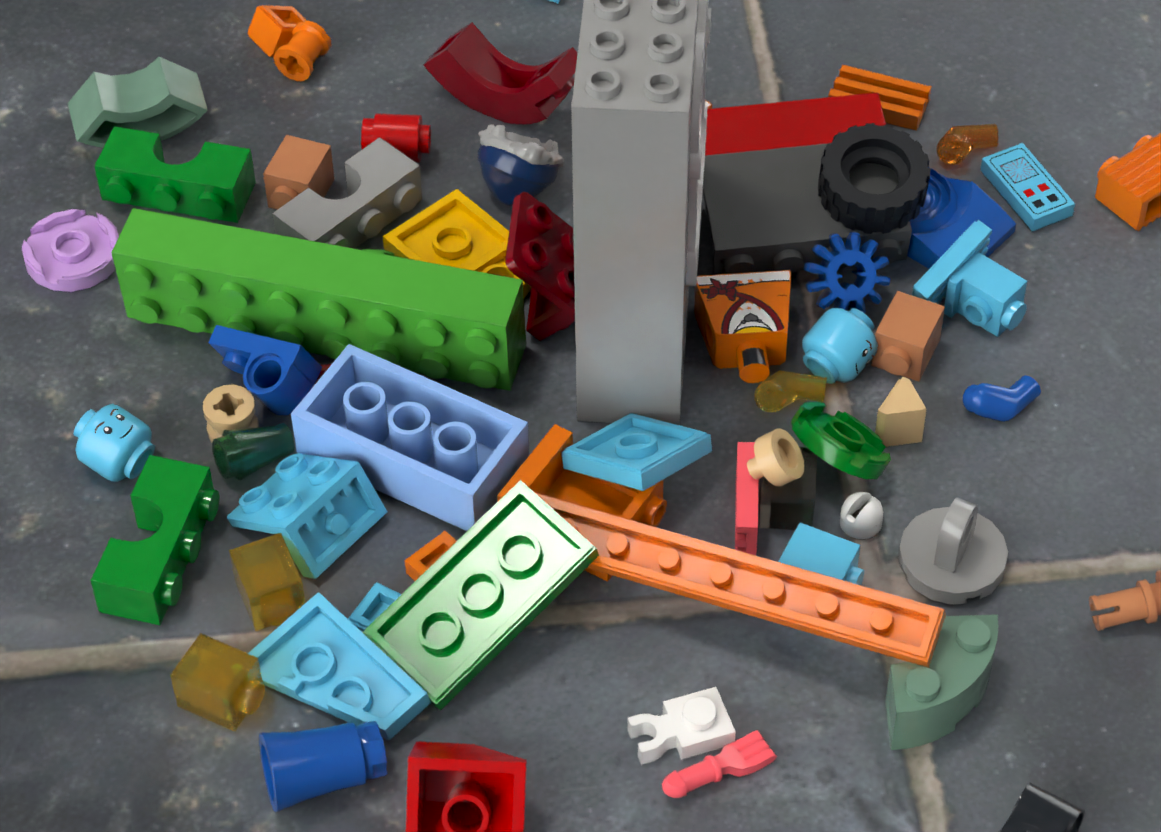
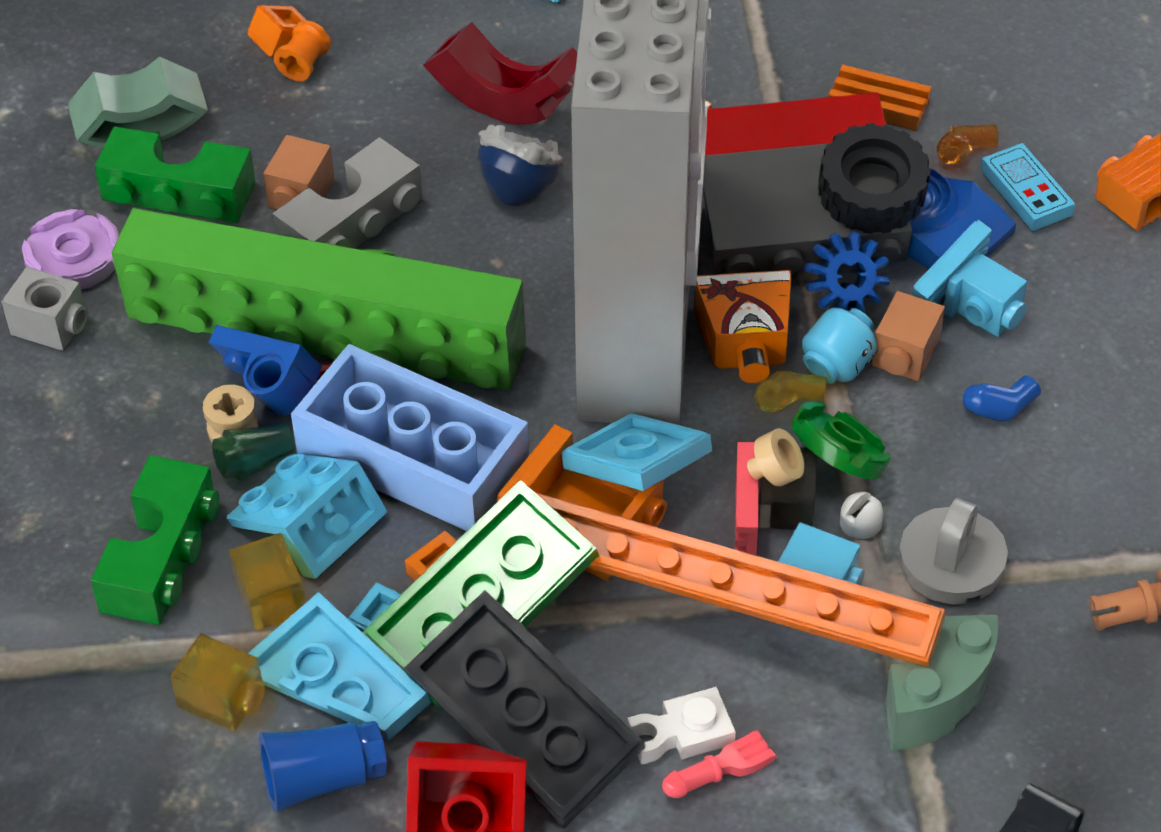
medium azure head [73,404,155,482] -> none
red brick [361,114,431,163] -> none
yellow tile [383,189,531,298] -> none
dark red bracket [505,192,575,341] -> none
tan slope [875,377,927,447] -> none
none -> light grey brick [1,267,88,351]
none -> black tile [404,590,646,829]

